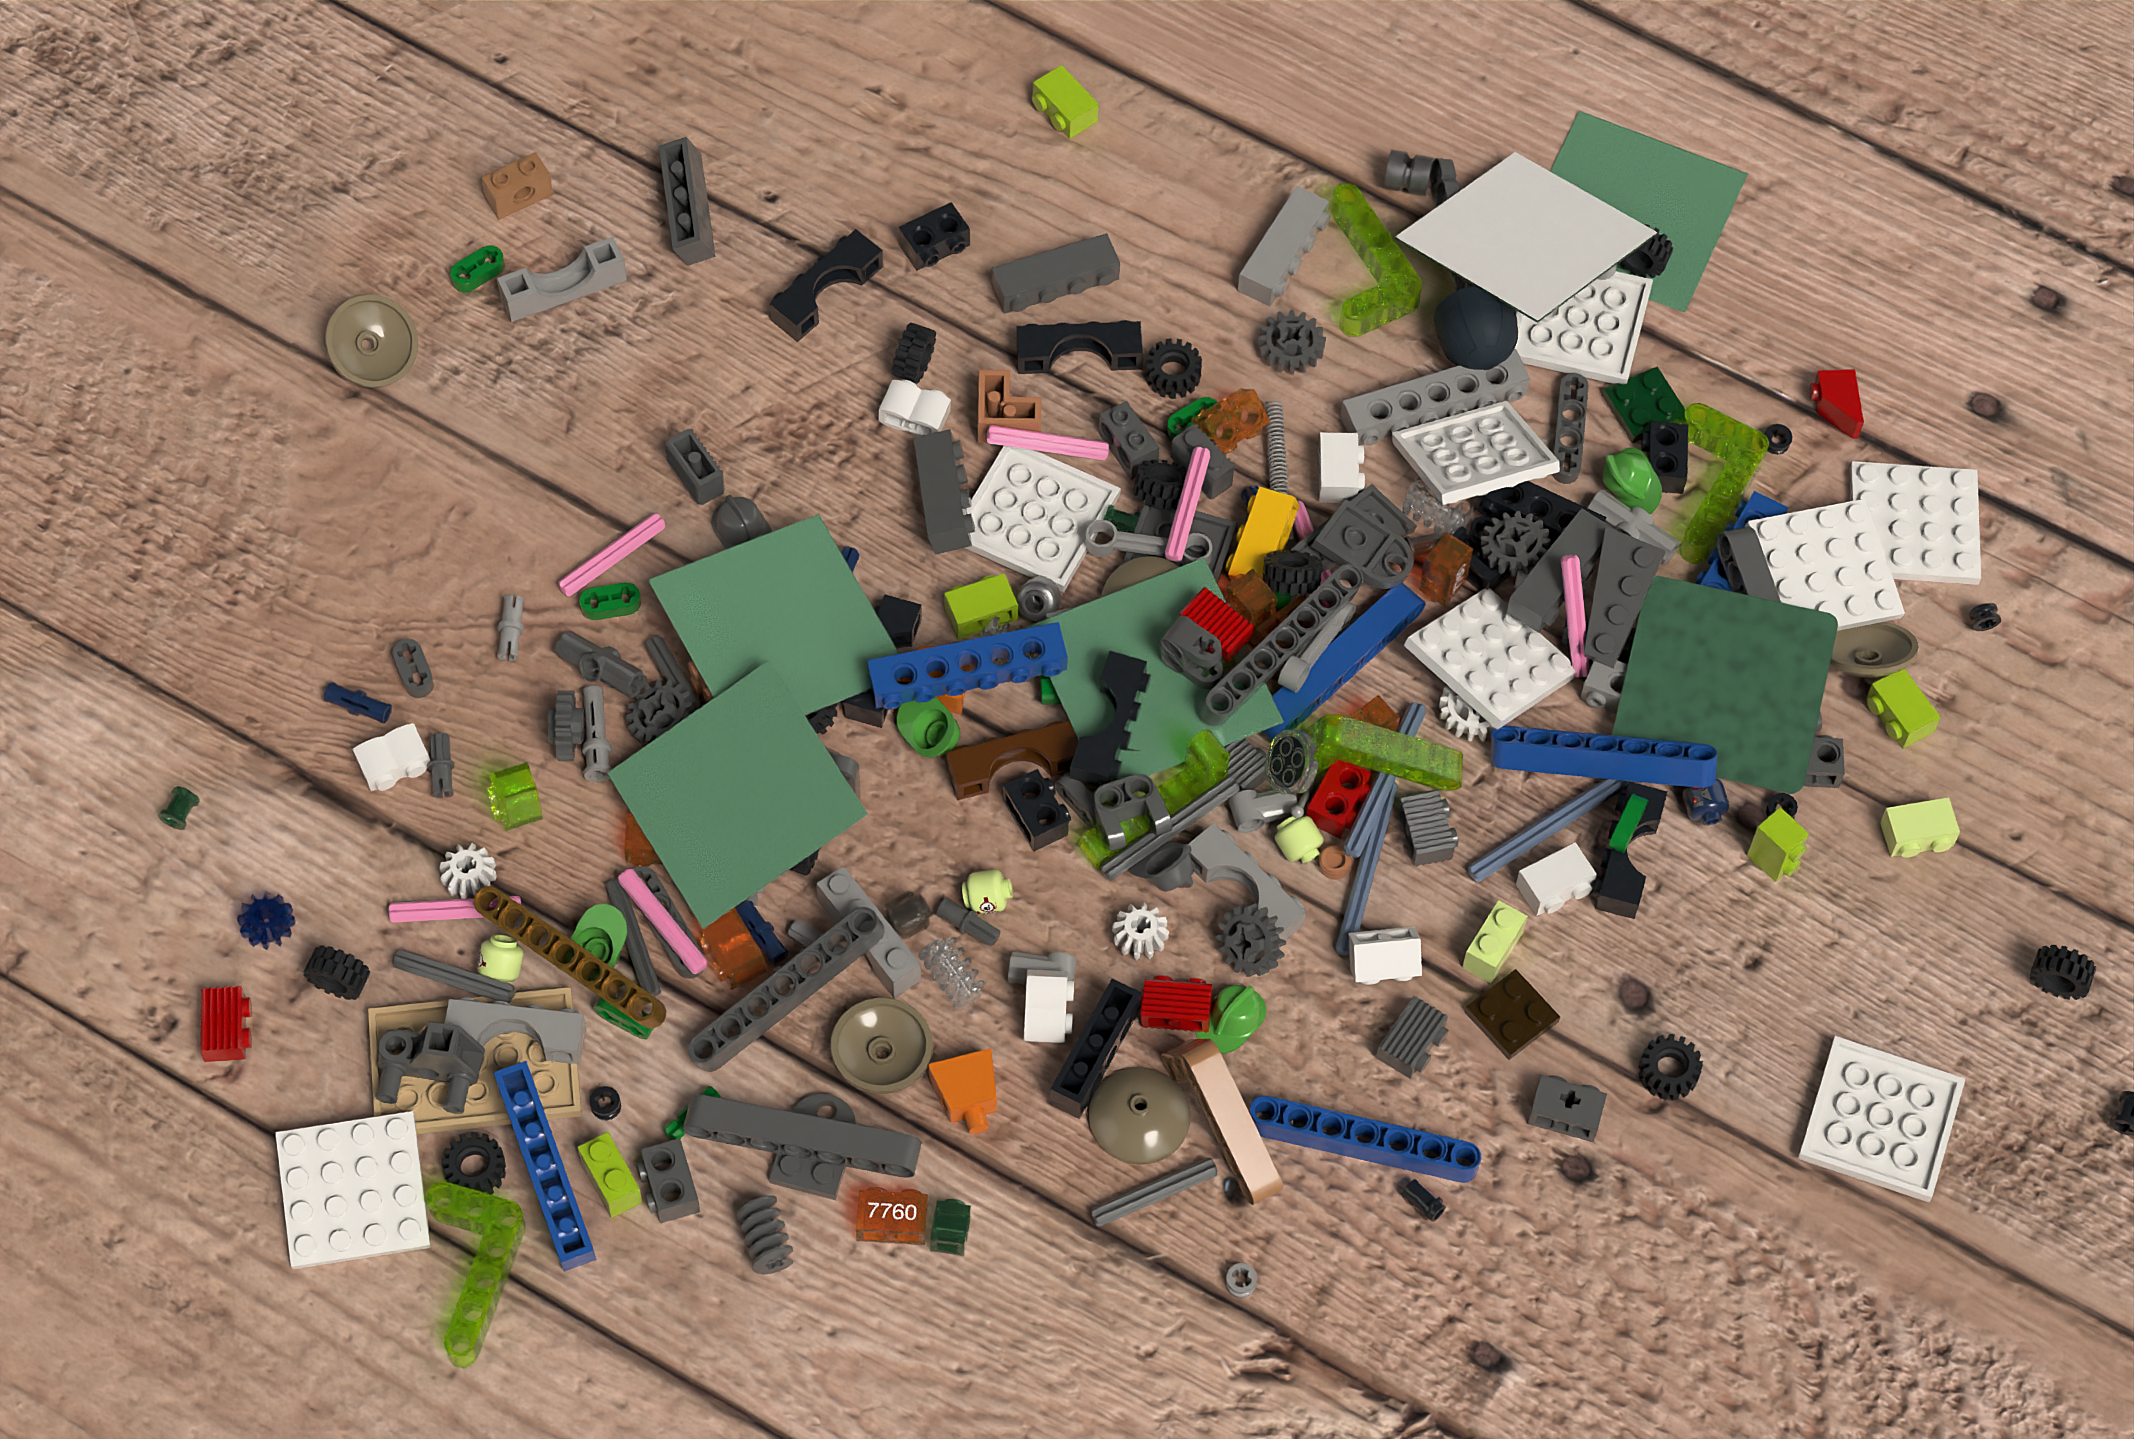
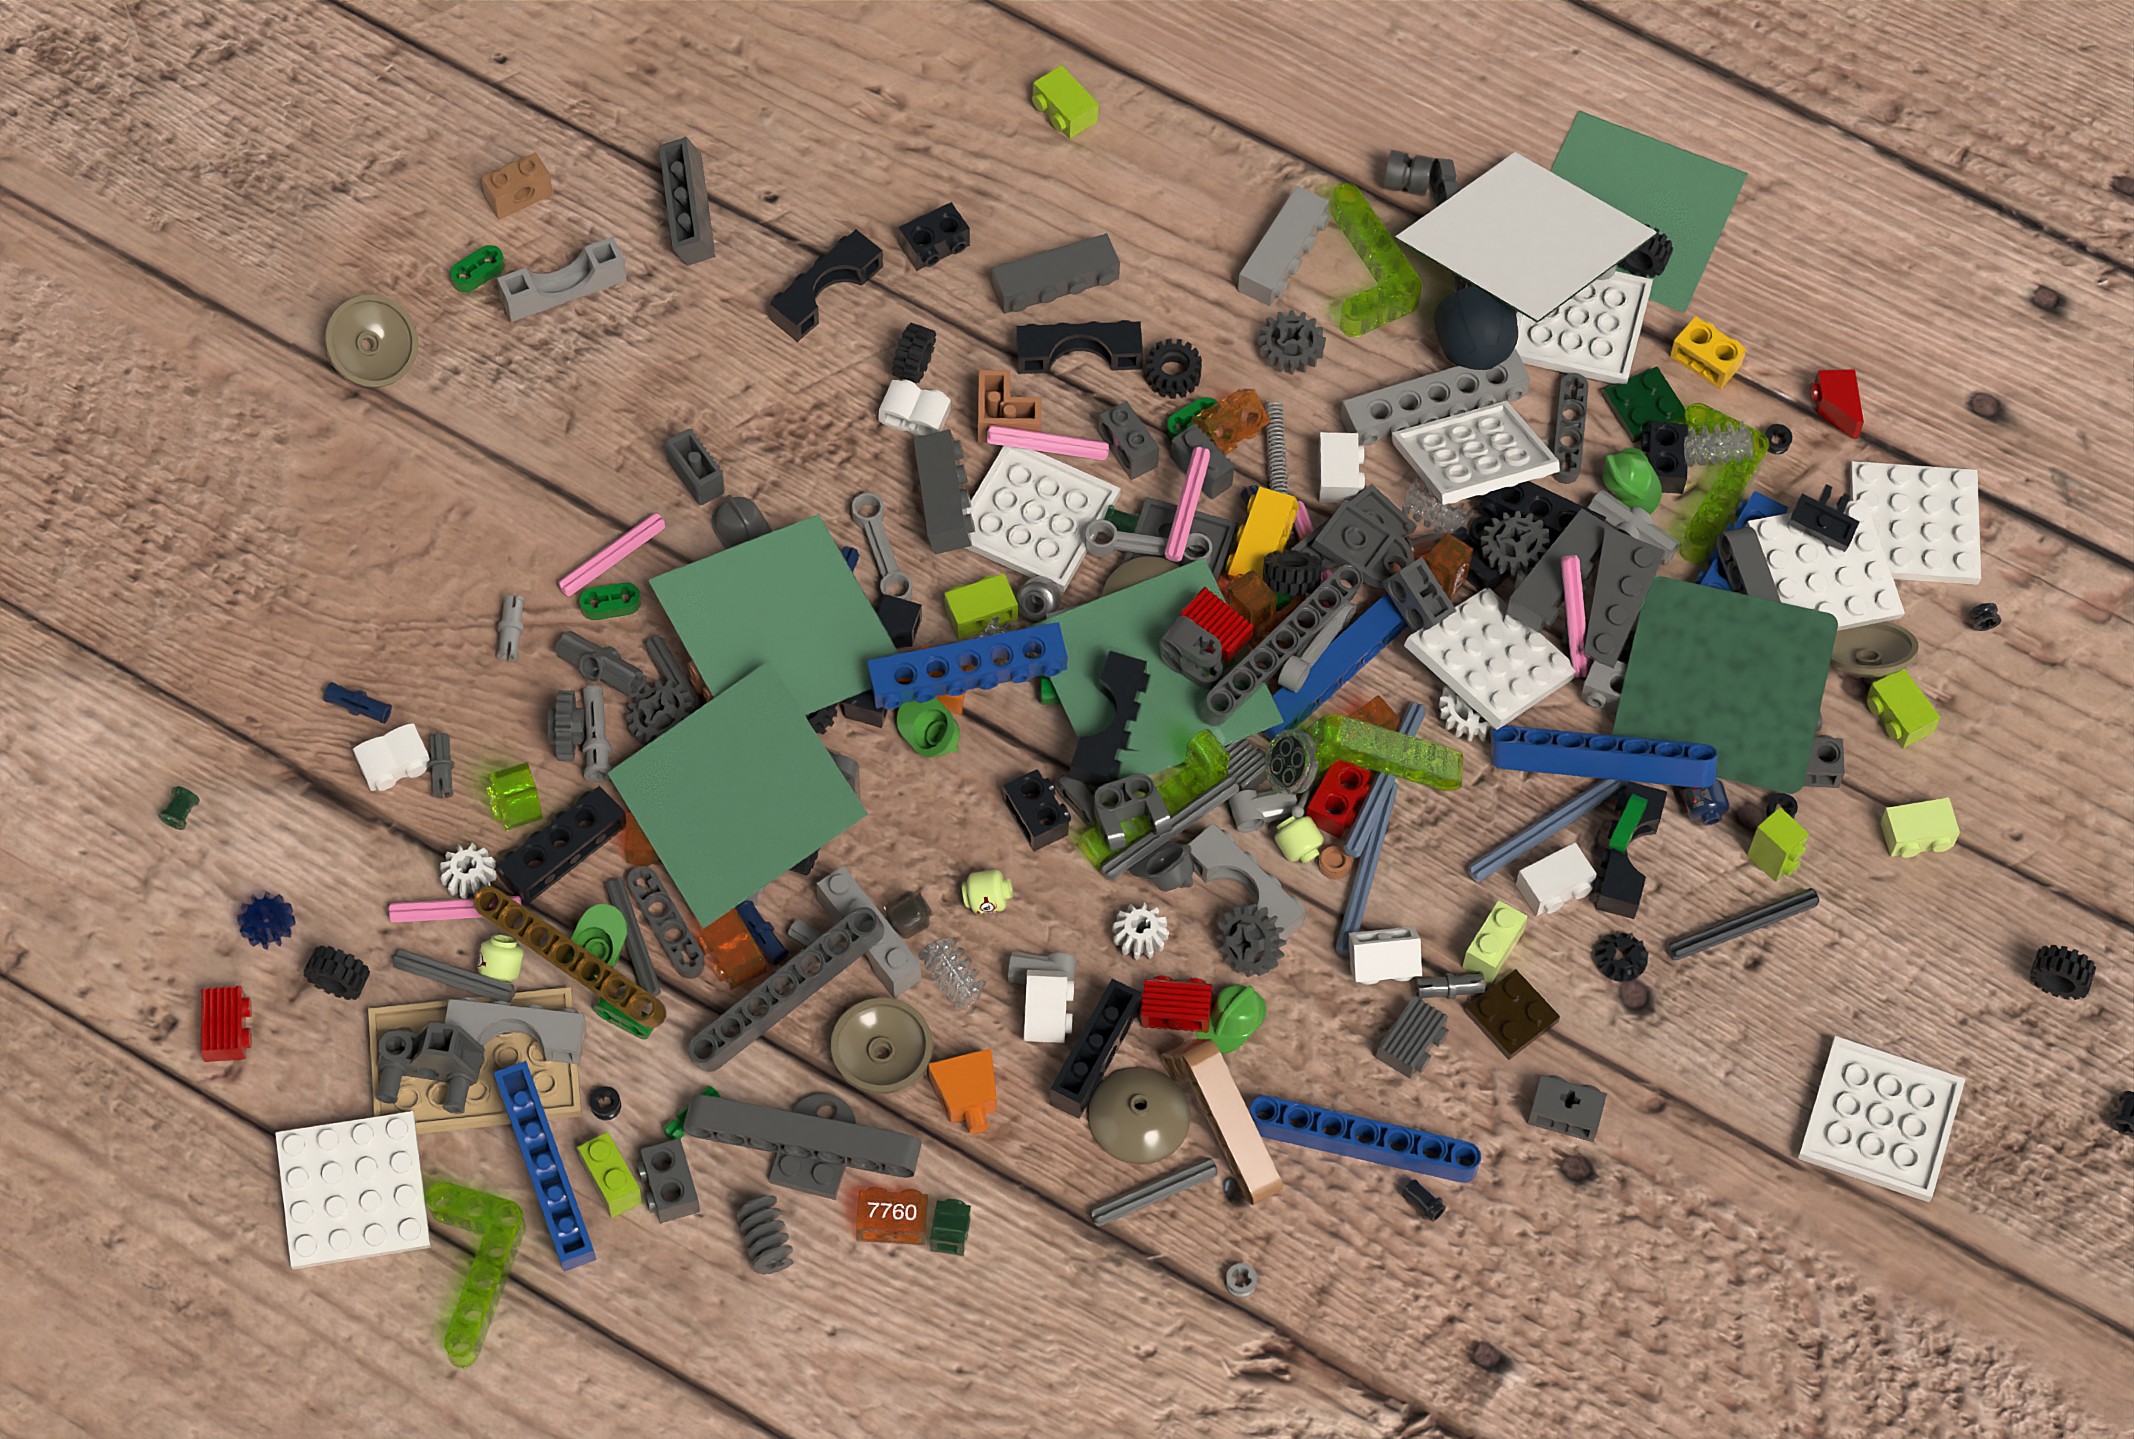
dark grey beam [392,638,434,698] -> none
black tyre [442,1132,506,1199] -> none
bright pink axle [618,868,707,974] -> none
dark grey axle [936,897,1000,946] -> none
reddish brown arch [946,721,1079,801] -> none
black tyre [1133,459,1187,511] -> none
dark grey brick [1398,789,1459,867] -> none
black tyre [1638,1034,1703,1100] -> none
none -> black brick [497,785,627,906]
none -> light grey piece [852,493,913,601]
none -> dark grey brick [1381,557,1457,633]
none -> dark grey pin [1415,972,1485,999]
none -> black gear [1595,931,1649,982]
none -> black axle [1667,888,1819,961]
none -> yellow brick [1670,316,1747,390]
none -> clear piece [1684,421,1754,467]
none -> black hinge [1787,484,1860,552]

